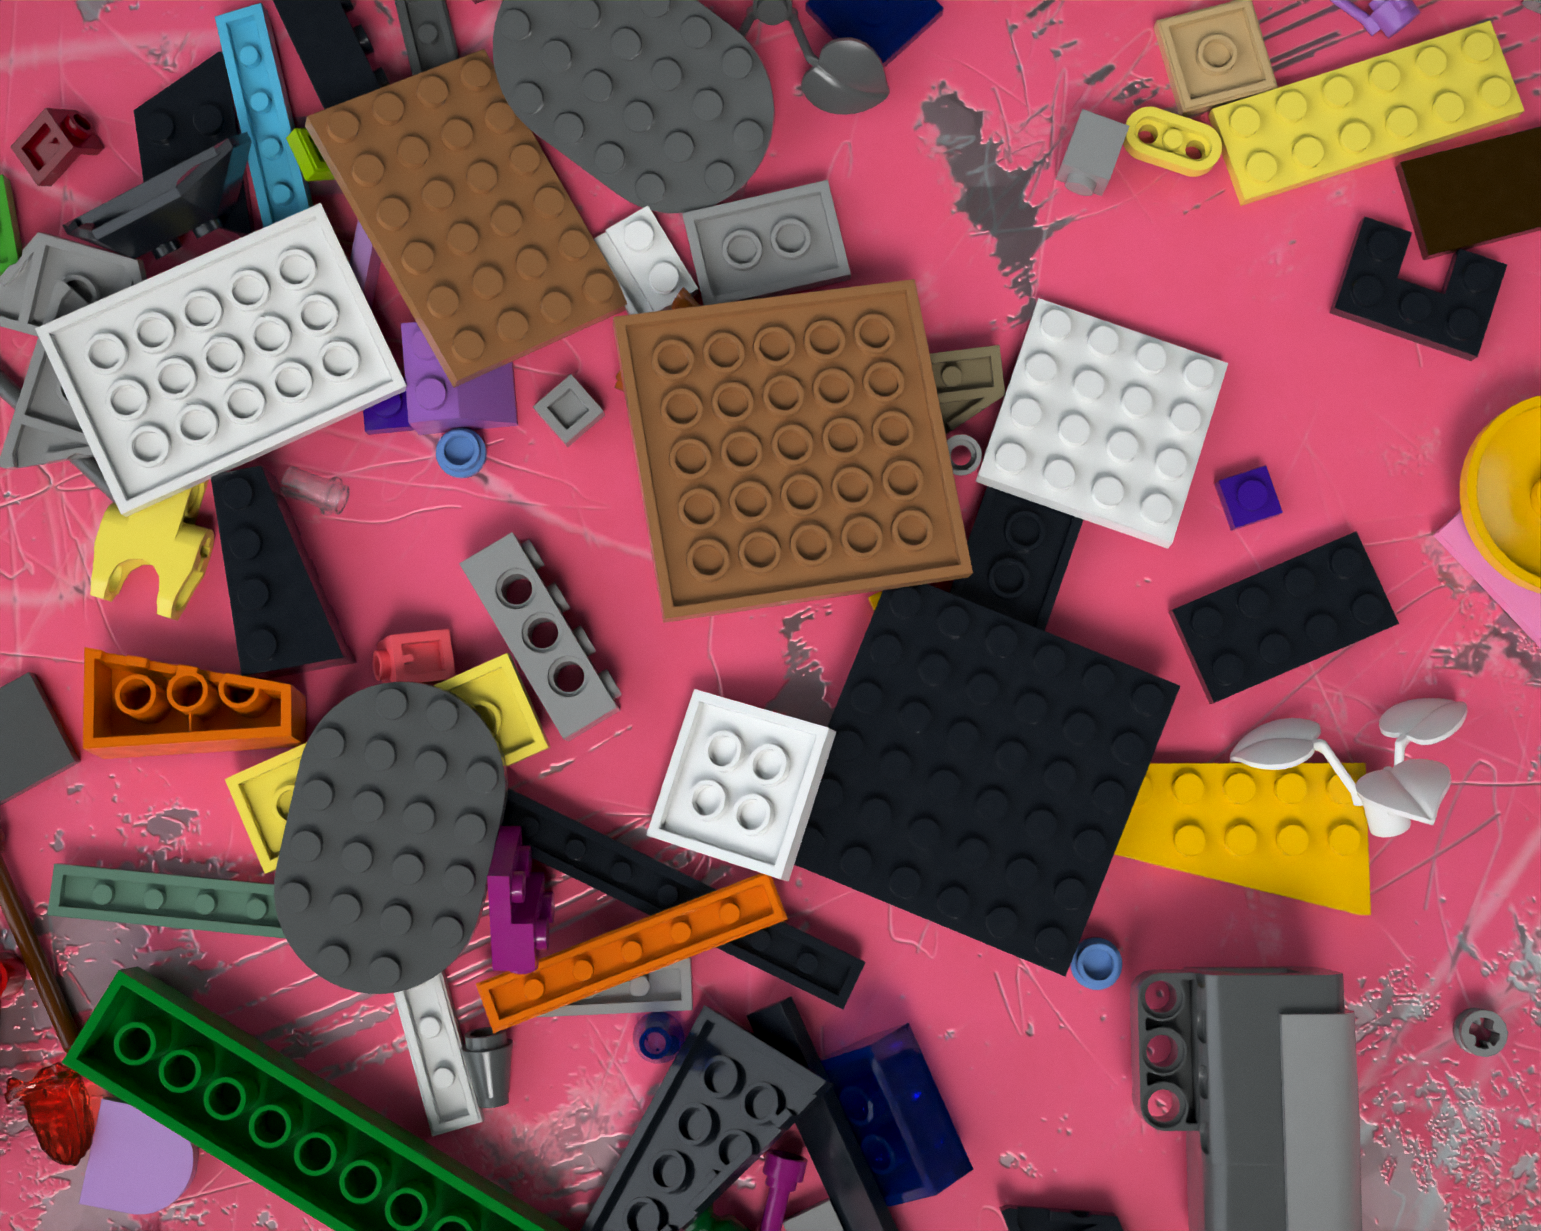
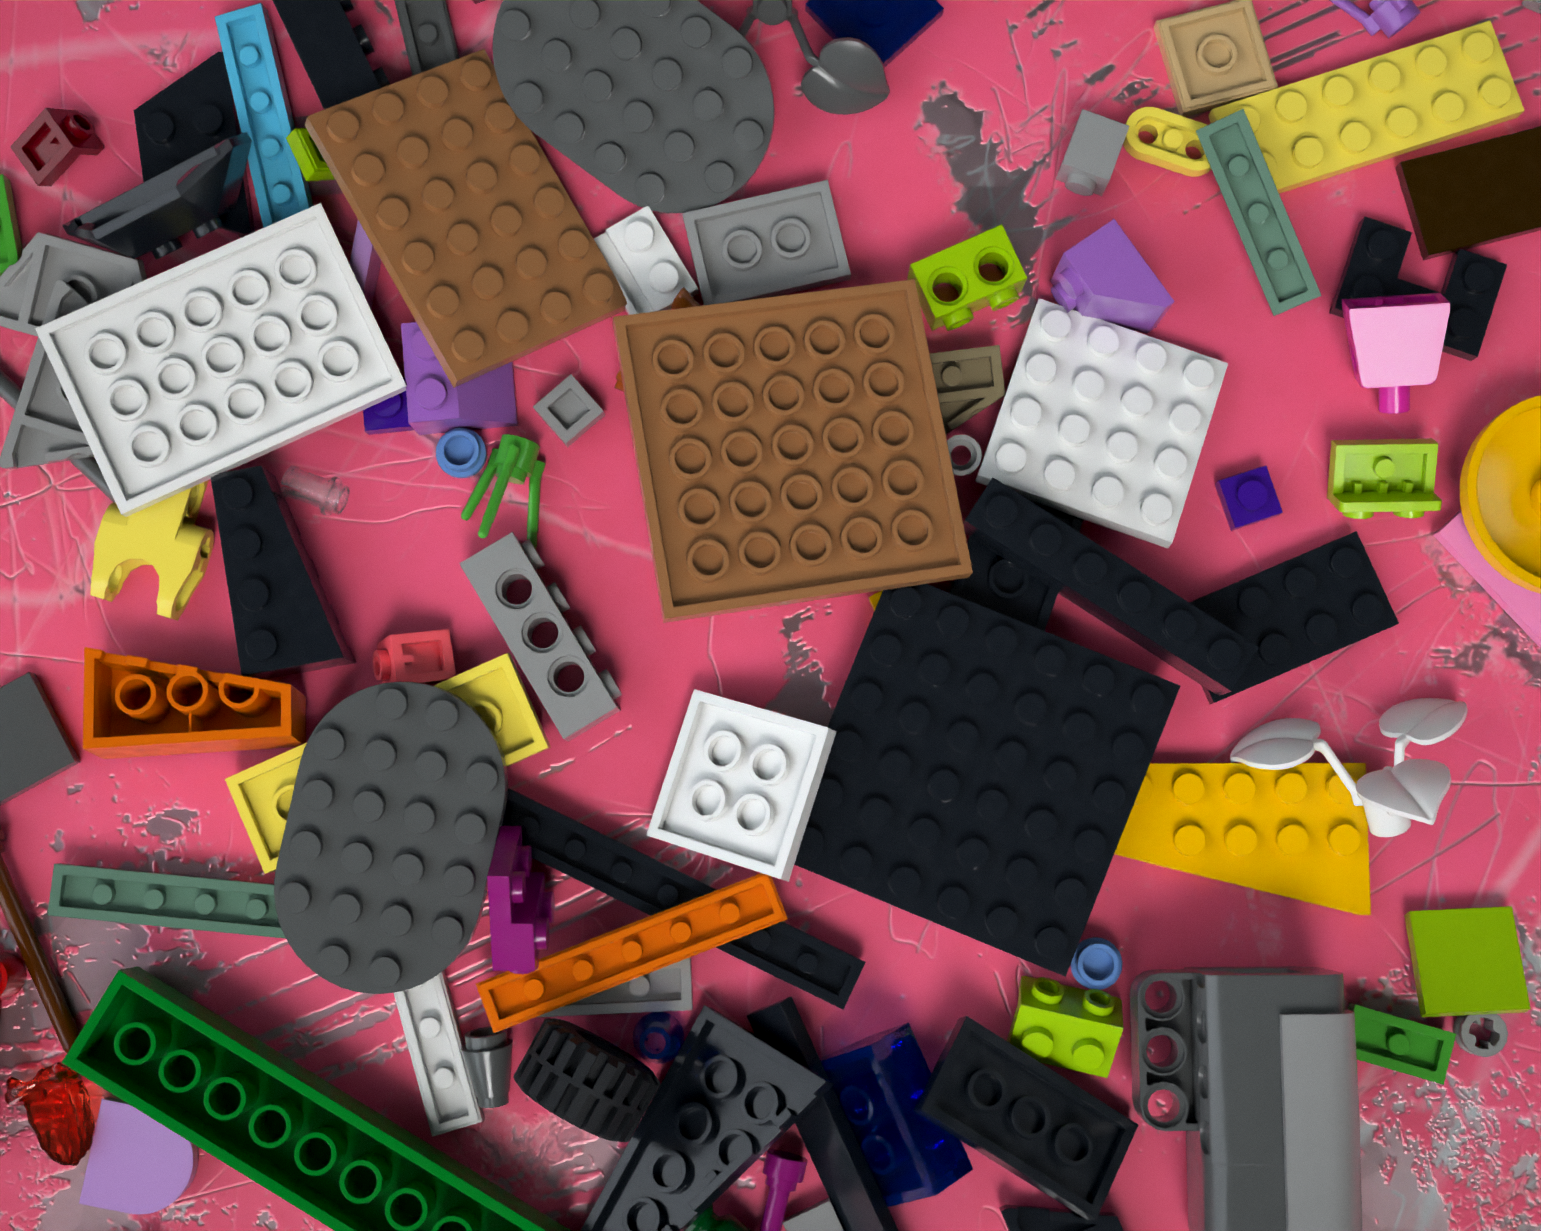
none -> bright green plant [461,434,546,549]
none -> black tyre [513,1018,660,1142]
none -> lime brick [907,224,1027,331]
none -> black plate [913,1016,1138,1220]
none -> black brick [963,478,1259,696]
none -> lime bracket [1007,976,1124,1078]
none -> medium lavender slope [1050,219,1175,333]
none -> sand green plate [1196,109,1322,316]
none -> lime bracket [1327,438,1442,519]
none -> torso [1342,293,1450,414]
none -> bright green plate [1348,1003,1456,1085]
none -> lime tile [1404,906,1531,1017]

